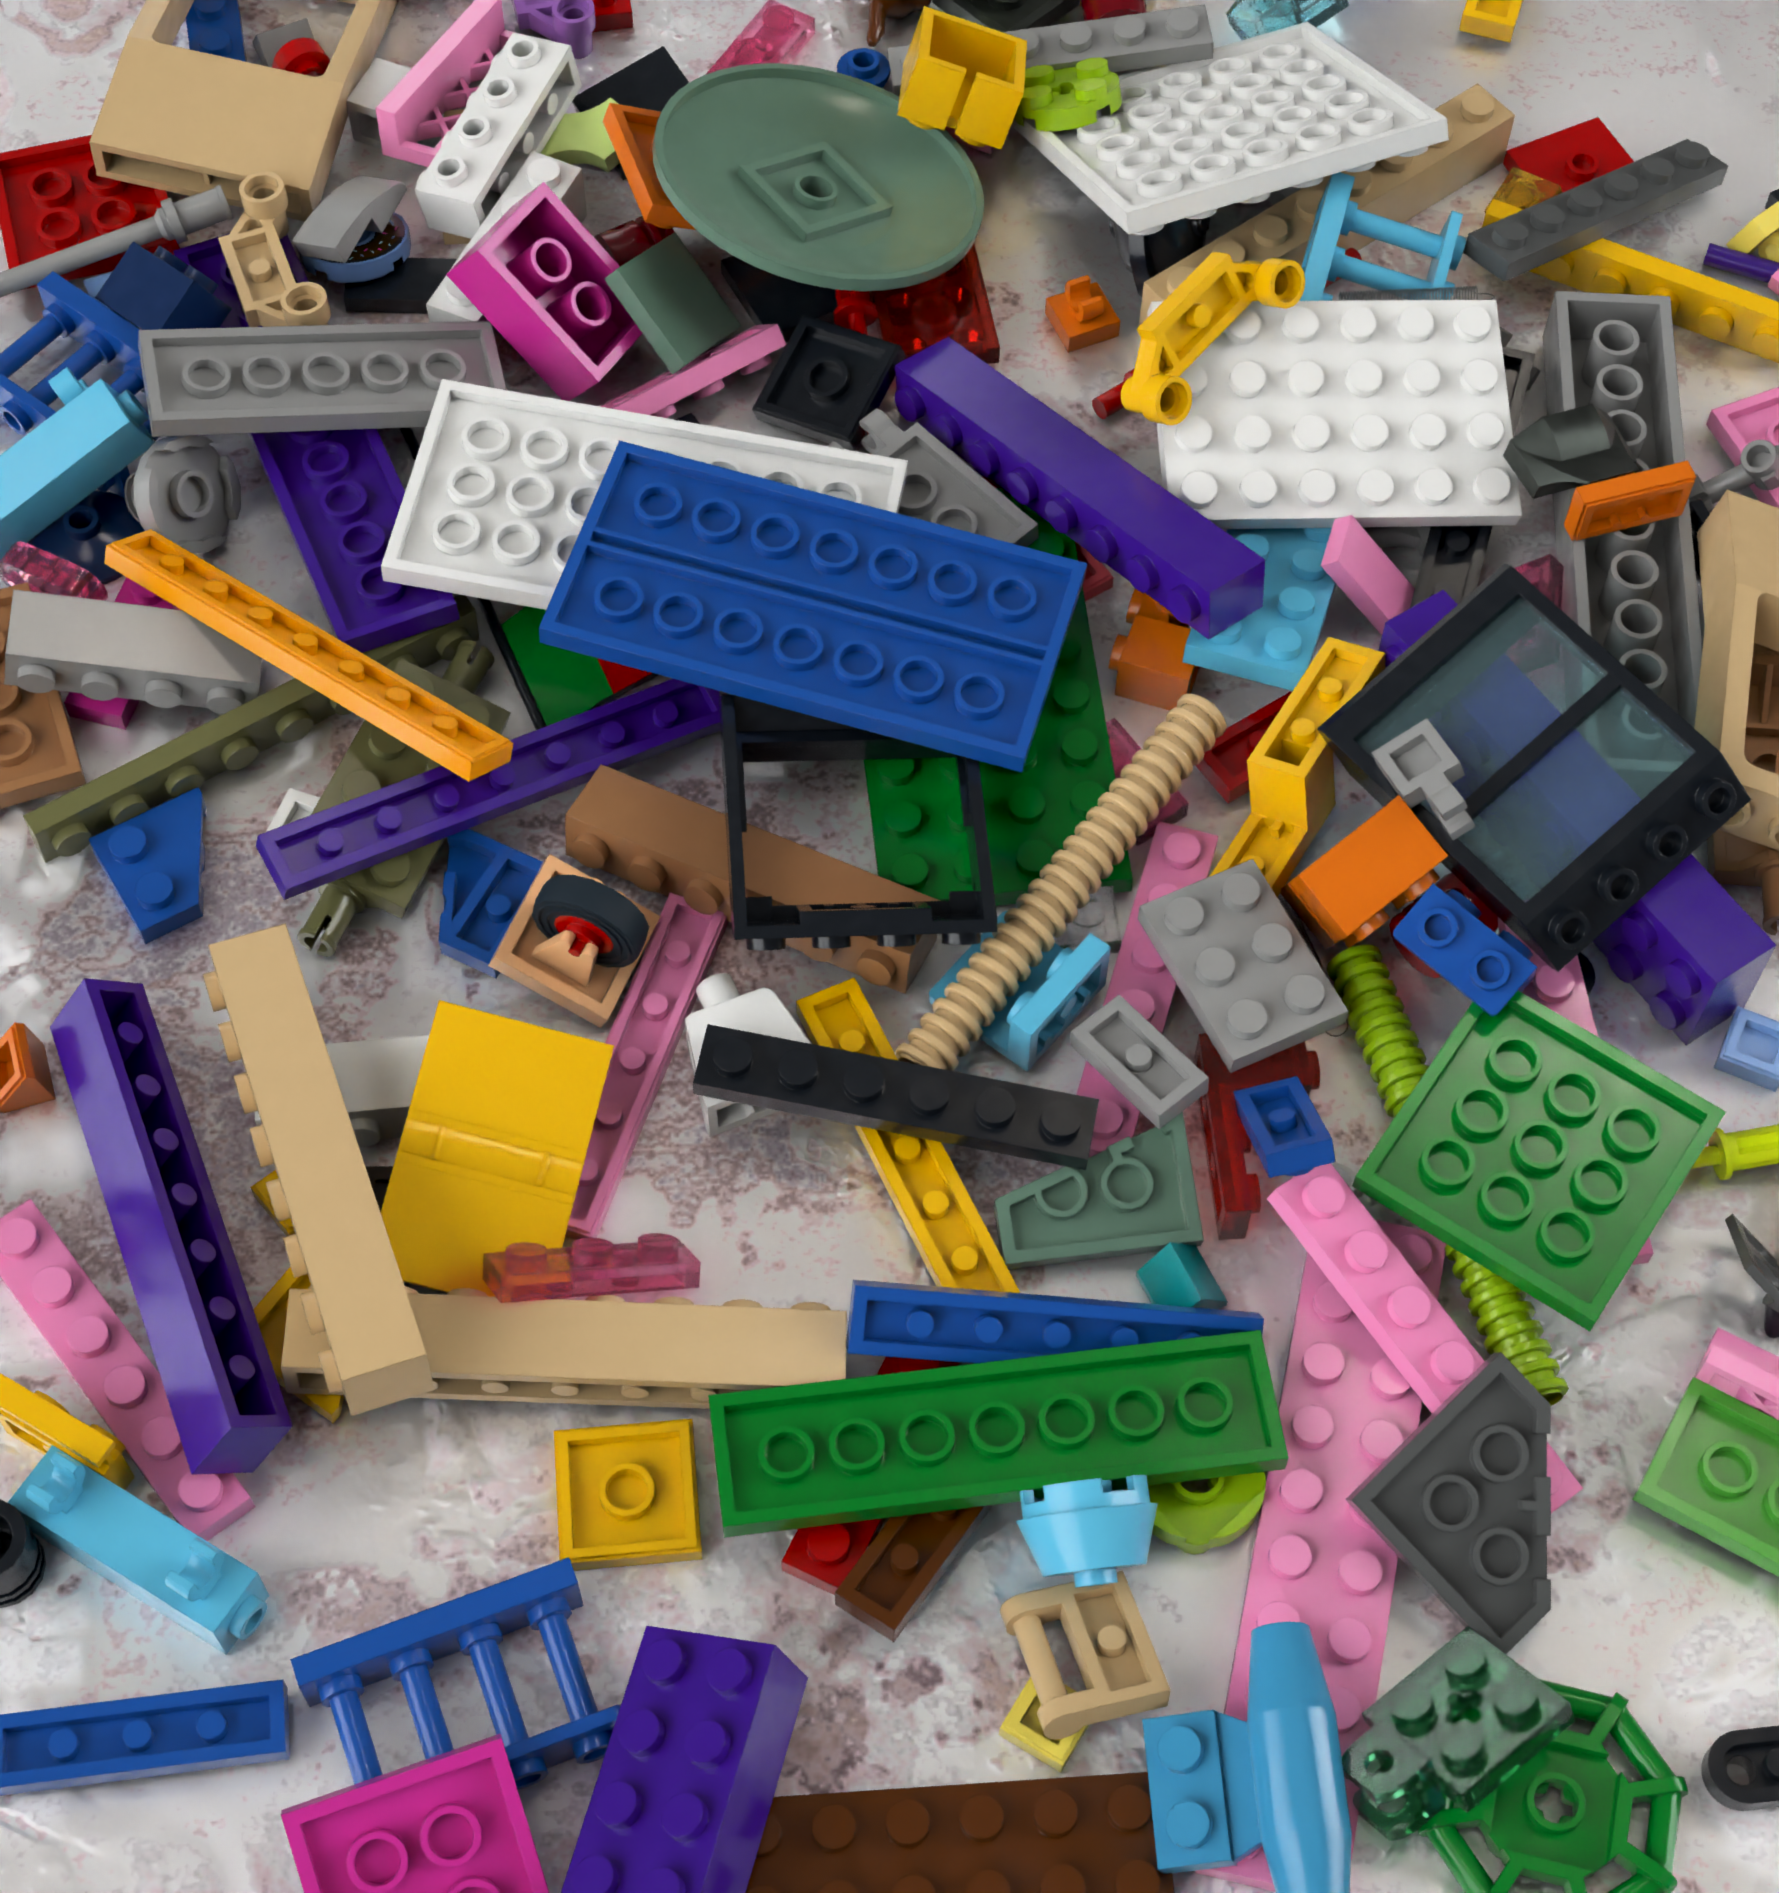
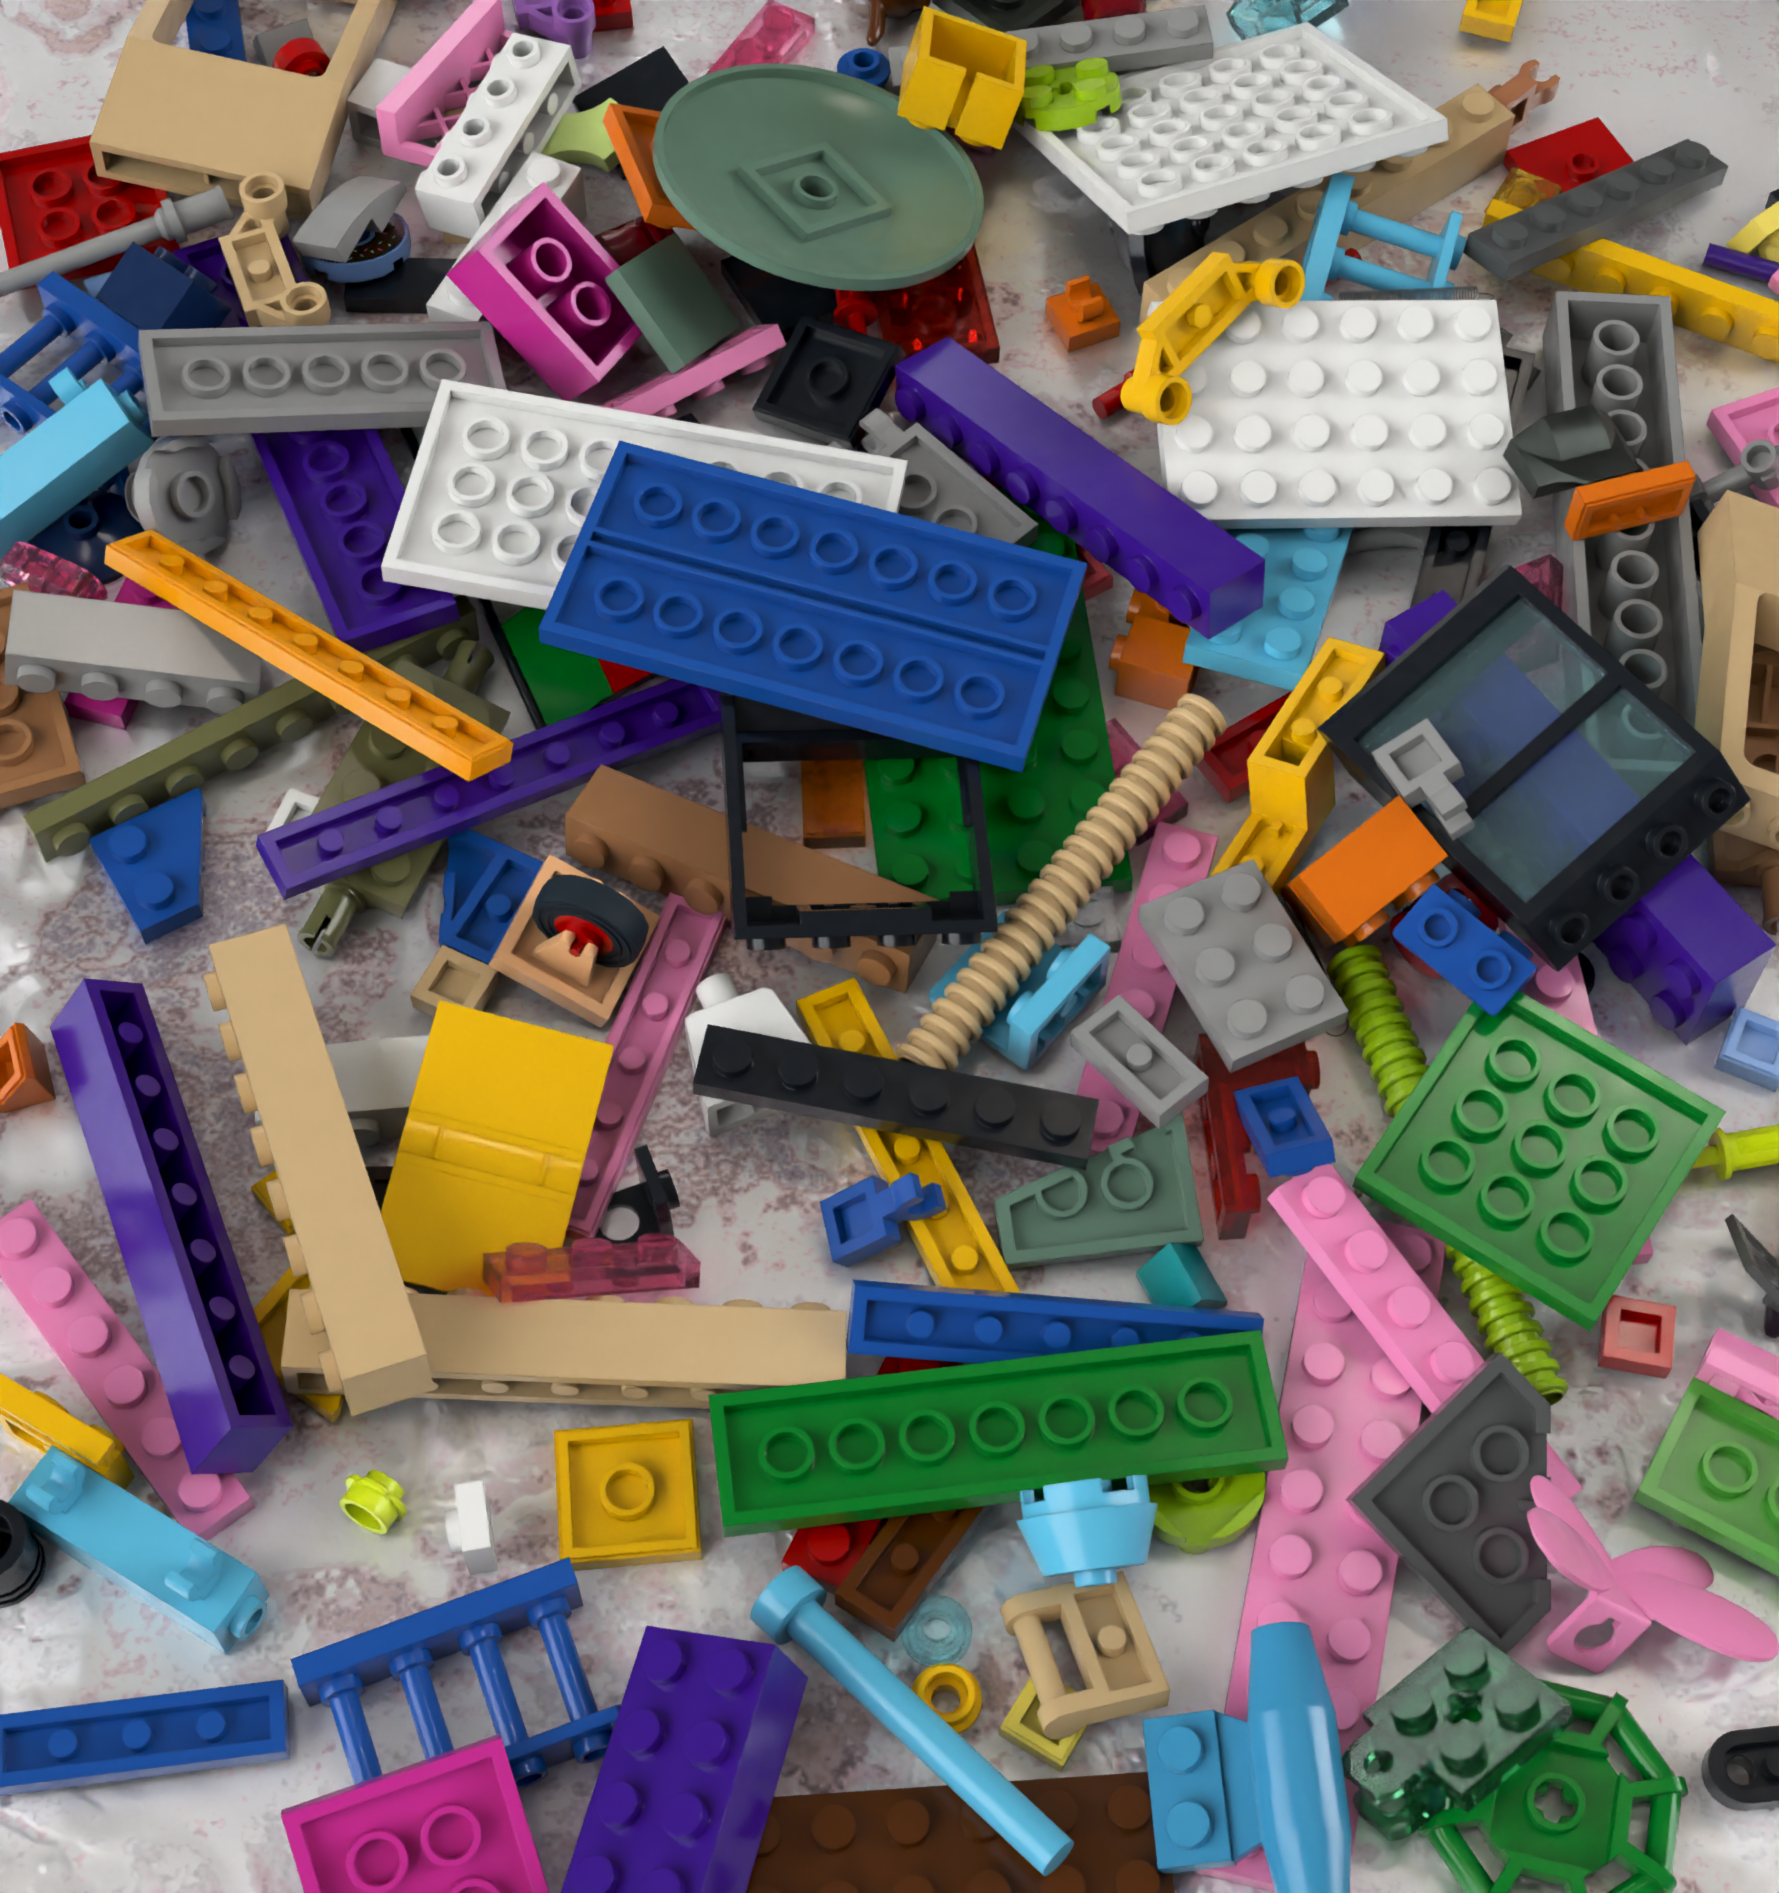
bright pink tile [1321,515,1415,635] -> none
none -> neon yellow plate [339,1470,407,1534]
none -> tan plate [410,945,501,1017]
none -> white plate [445,1480,498,1575]
none -> black bracket [591,1144,680,1264]
none -> medium azure piece [750,1565,1074,1876]
none -> clear orange tile [801,760,866,849]
none -> blue plate [820,1173,947,1268]
none -> clear light blue plate [901,1595,972,1667]
none -> yellow plate [911,1663,982,1735]
none -> nougat plate [1488,59,1560,135]
none -> bright pink piece [1527,1475,1779,1673]
none -> plate [1597,1295,1676,1379]

